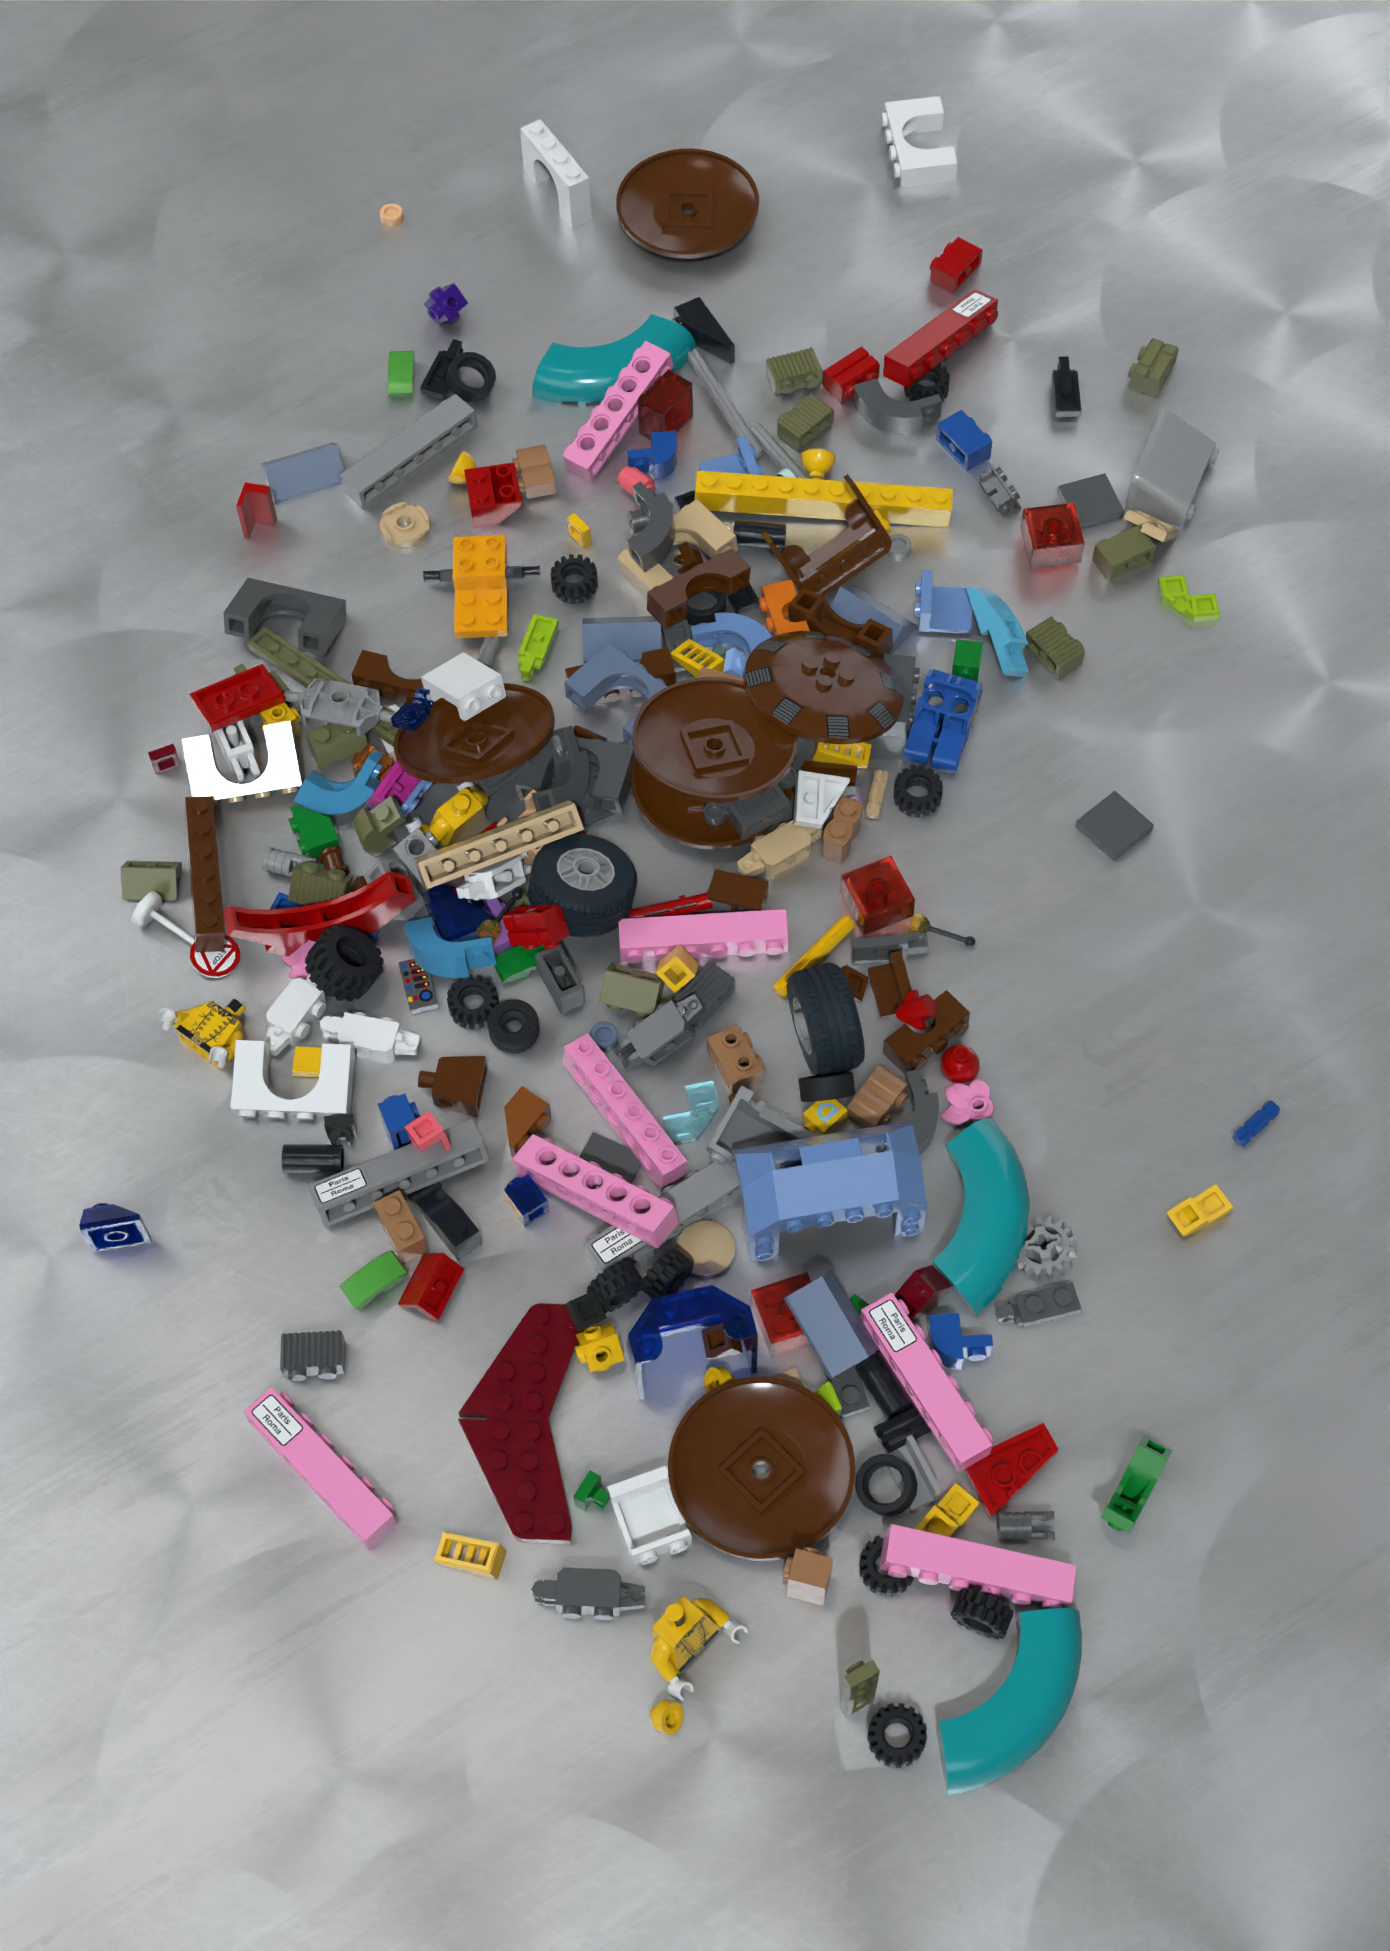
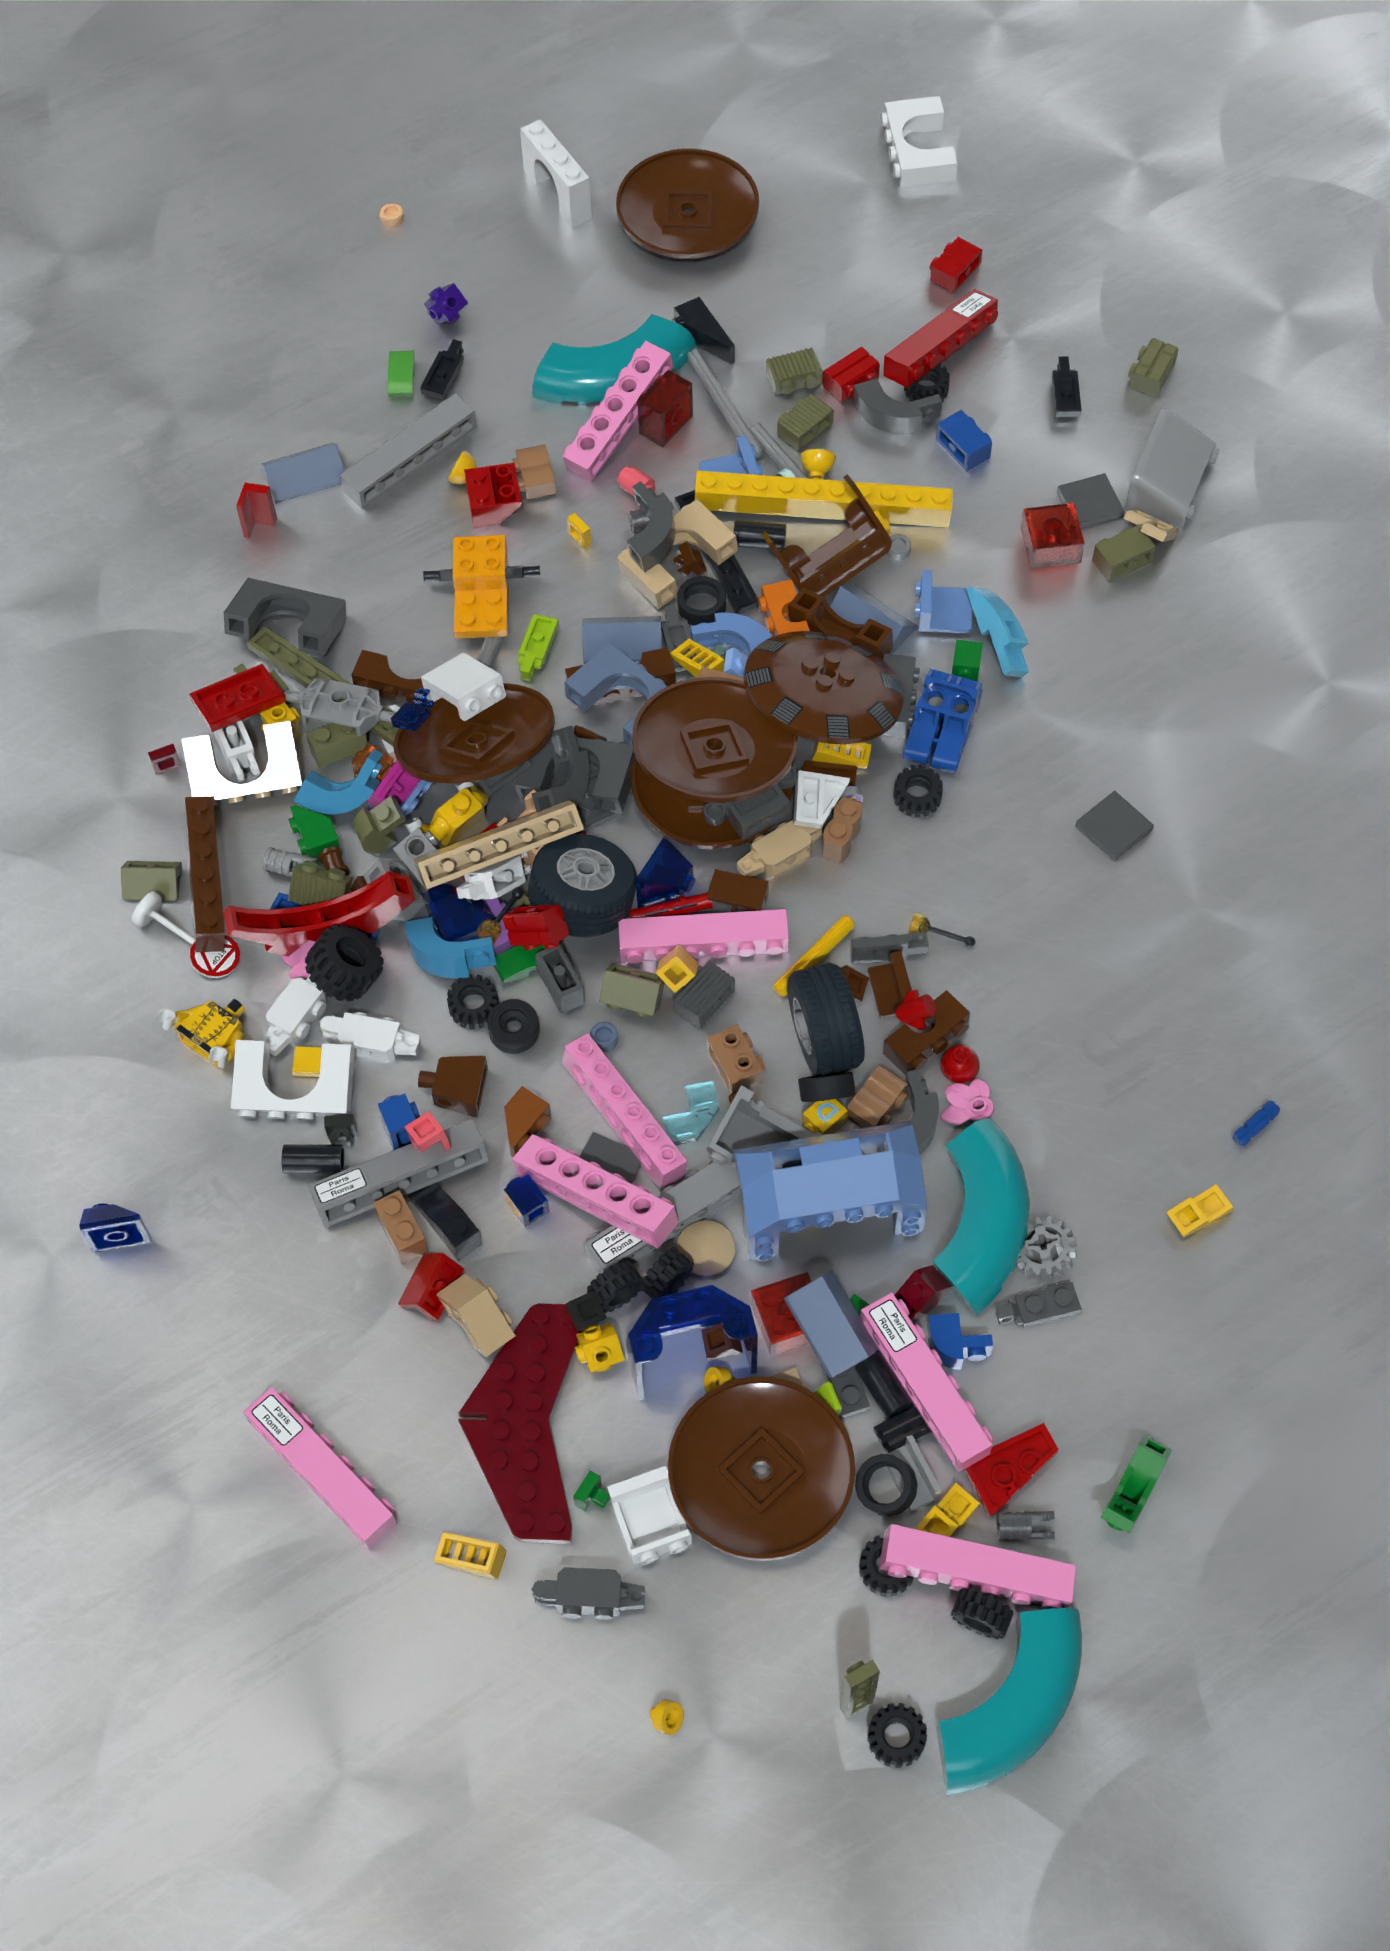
dark grey brick [280,1330,345,1381] -> none
bright green slope [339,1250,409,1310] -> none
tan tile [379,502,431,548] -> none
tile [398,959,438,1015] -> none
black tyre [446,352,496,402] -> none
black tyre [550,554,598,604] -> none
hinge [614,994,707,1071] -> none
blue brick [627,430,678,480] -> none
reddish brown arch [647,548,751,629] -> none
yellow torso [650,1596,748,1701] -> none
medium nougat brick [782,1547,833,1606] -> none
clear red brick [840,856,915,936] -> none
tan axle [865,769,889,819] -> none
dark grey hinge [978,462,1022,514] -> none
olive brick [1026,617,1085,679] -> none
lime tile [1158,575,1220,622] -> none
none -> tan brick [436,1273,515,1357]
none -> clear blue slope [636,838,695,908]

